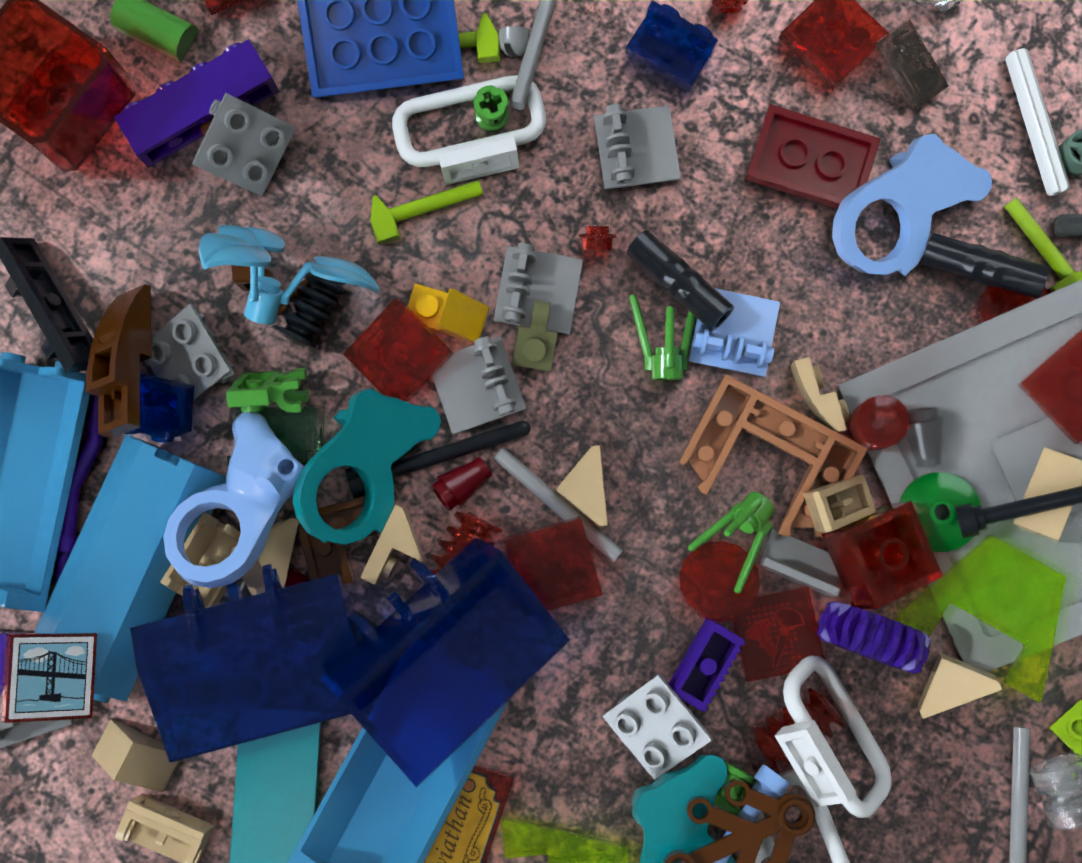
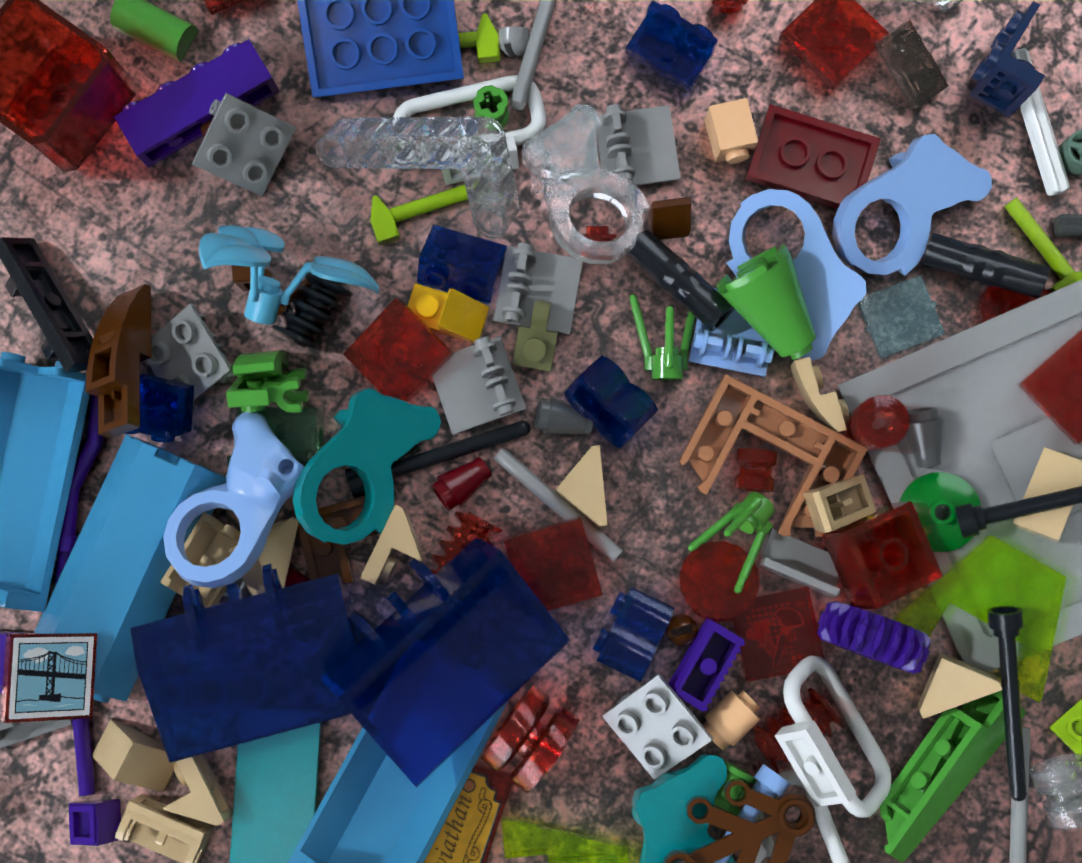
none -> dark purple slope [69,799,121,846]
none -> dark purple bar [72,715,96,796]
none -> tan slope [163,742,233,826]
none -> bright green slope [233,350,289,380]
none -> clear beam [315,117,520,239]
none -> clear blue bracket [417,224,507,303]
none -> clear red wheel [480,684,580,794]
none -> clear animal [522,104,650,264]
none -> dark grey cone [534,395,595,435]
none -> clear blue brick [564,355,658,449]
none -> clear blue brick [592,587,675,682]
none -> reddish brown slope [649,197,692,240]
none -> reddish brown hinge [665,614,698,646]
none -> light nougat brick [703,690,761,751]
none -> light nougat brick [704,98,758,164]
none -> bright green cone [716,244,816,360]
none -> light blue animal [726,189,867,360]
none -> clear red wheel [734,448,777,493]
none -> clear light blue piece [857,275,945,359]
none -> bright green wedge [880,690,1026,862]
none -> dark blue bracket [969,1,1045,118]
none -> black piece [987,606,1027,802]

